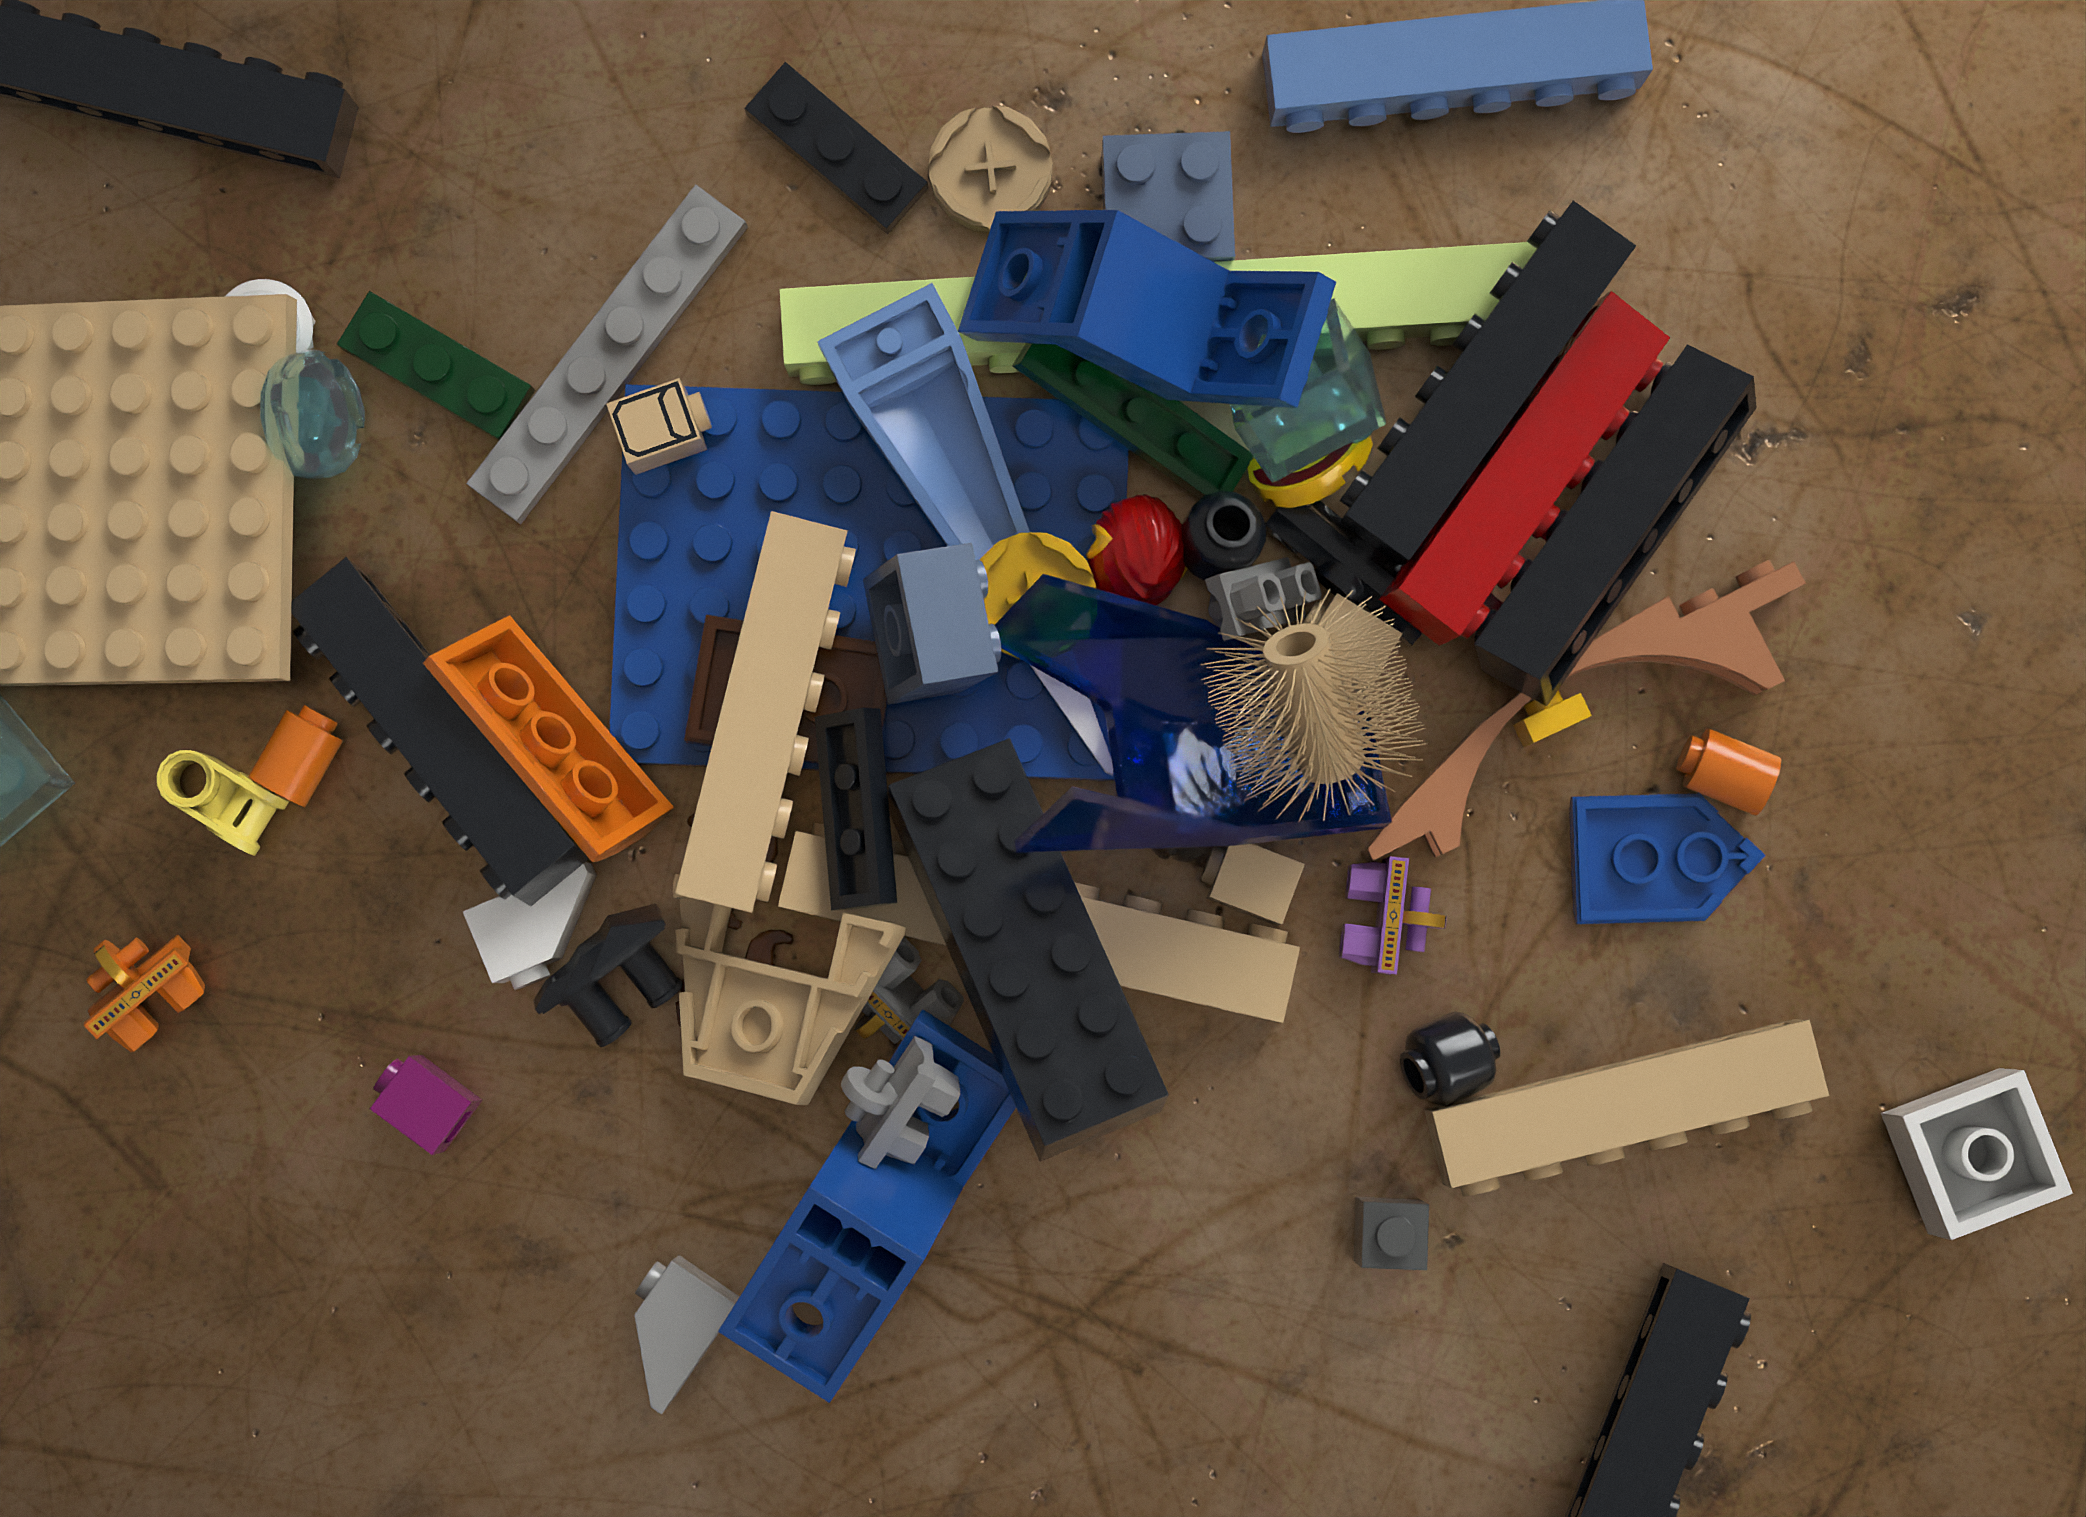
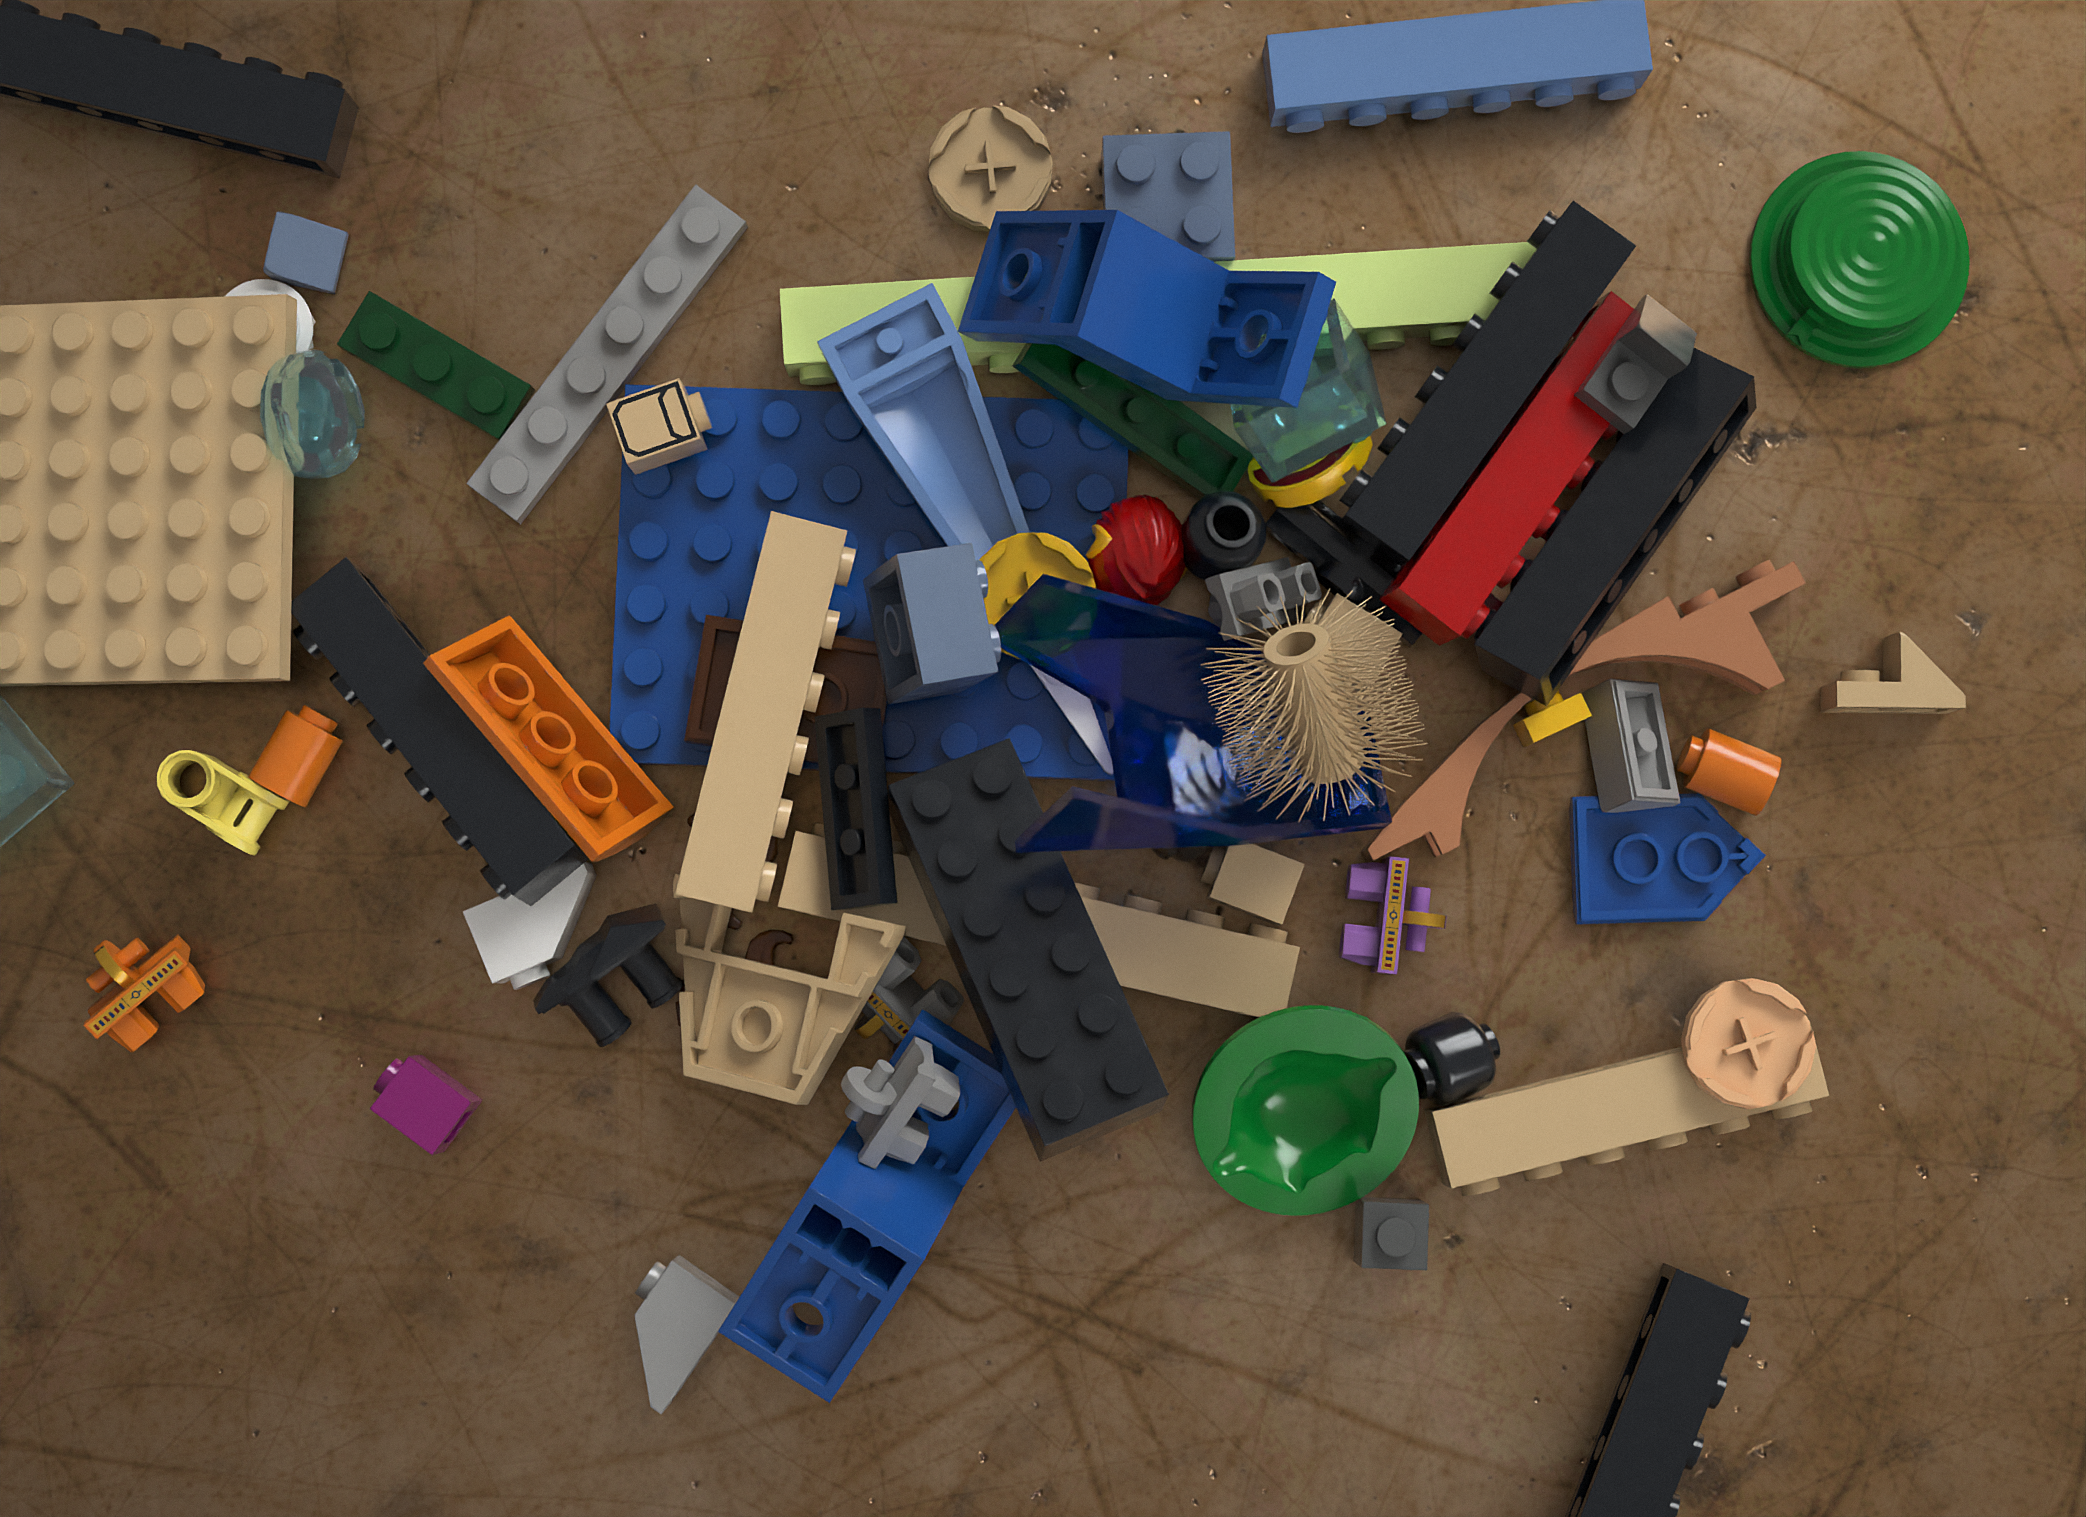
black plate [744,62,928,235] -> none
white brick [1881,1068,2073,1240] -> none
none -> sand blue slope [263,211,349,294]
none -> green piece [1191,1005,1419,1216]
none -> dark grey slope [1574,294,1697,434]
none -> light grey slope [1582,678,1680,813]
none -> light nougat tile [1681,978,1816,1109]
none -> green piece [1749,151,1970,368]
none -> tan slope [1820,631,1966,714]

